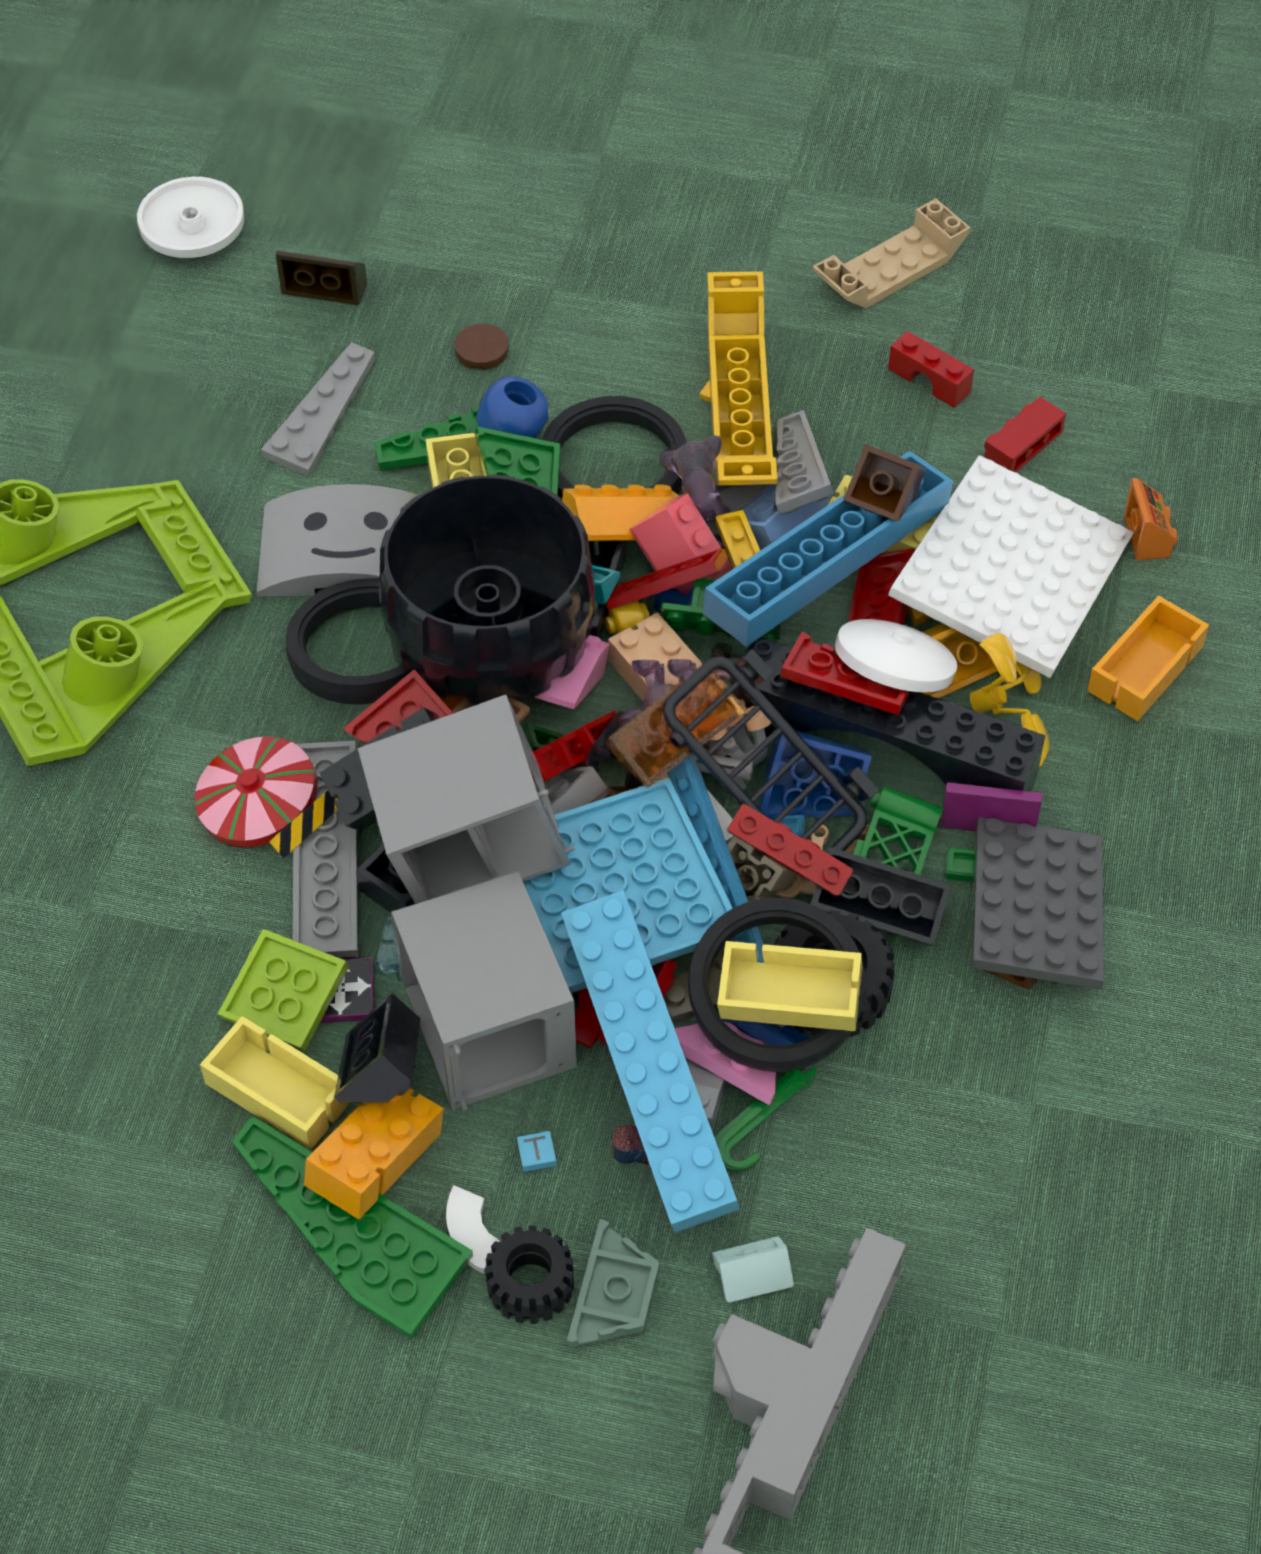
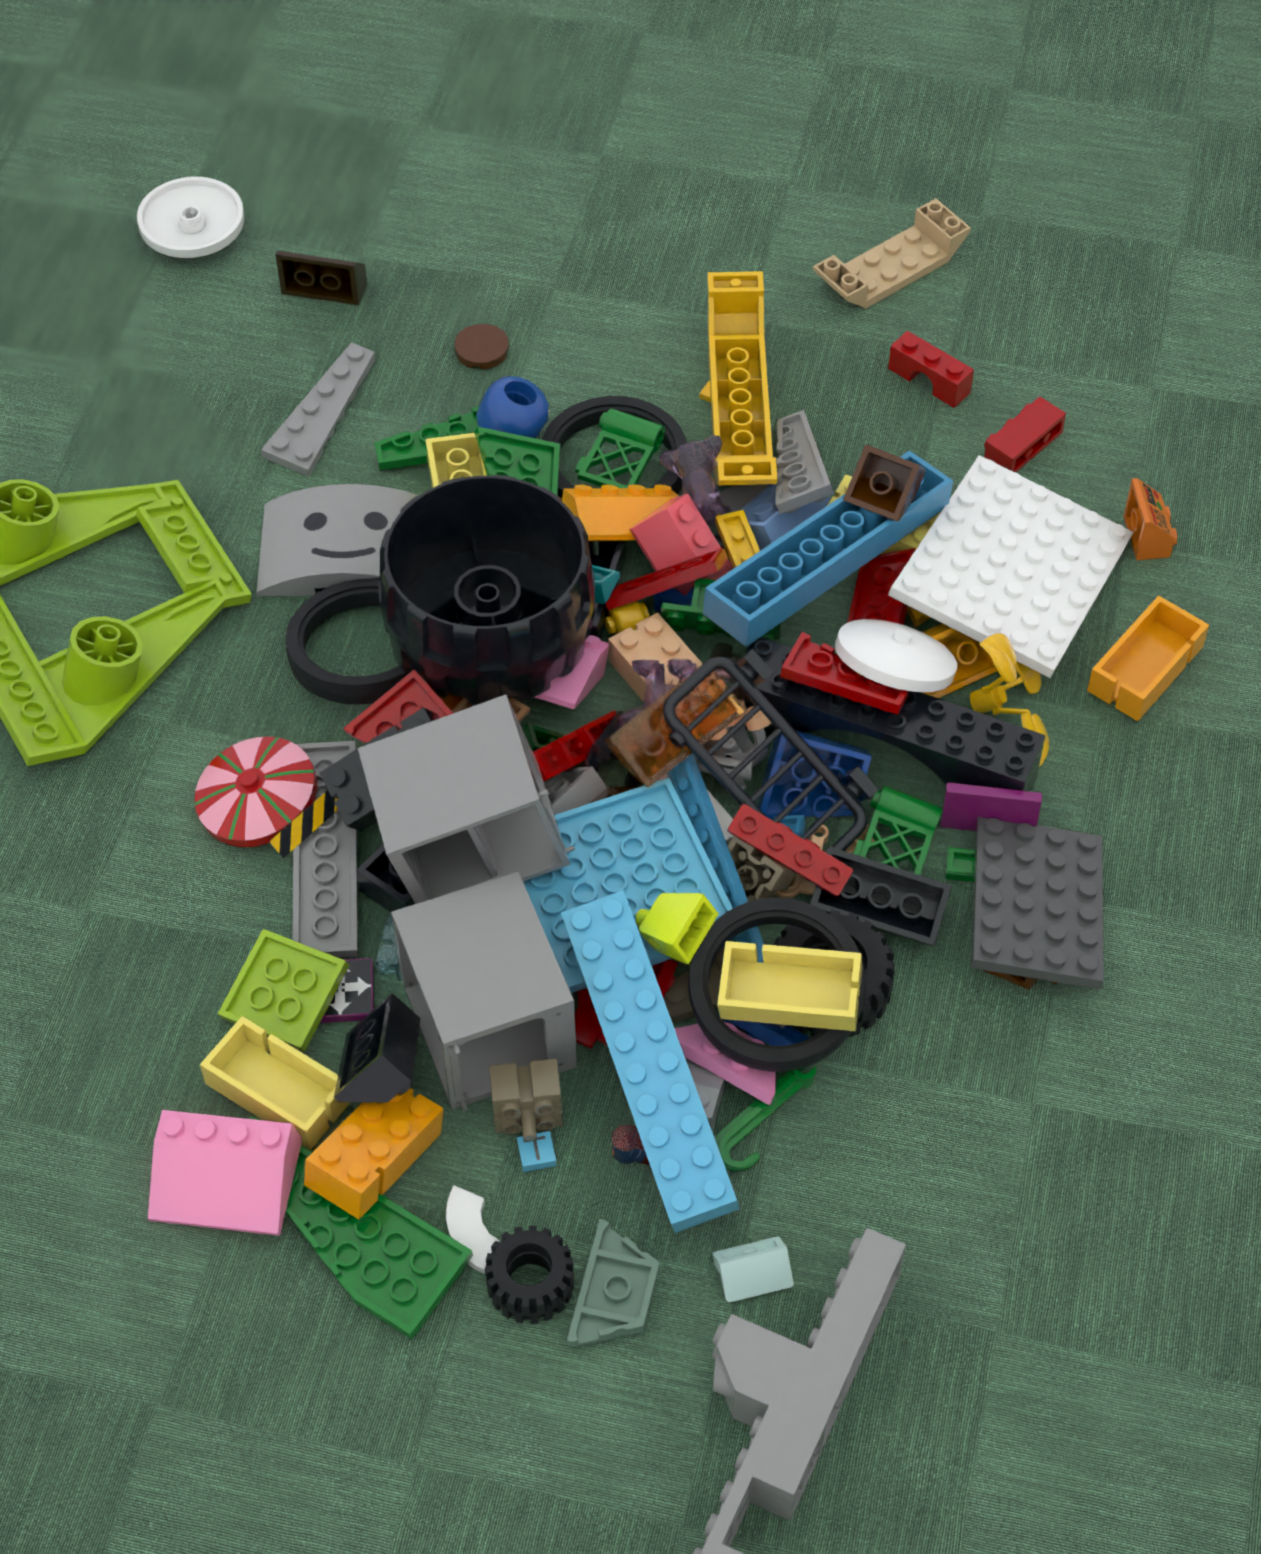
none -> bright pink slope [148,1110,302,1236]
none -> dark tan brick [489,1058,562,1141]
none -> green piece [575,408,665,488]
none -> neon yellow torso [635,893,719,964]

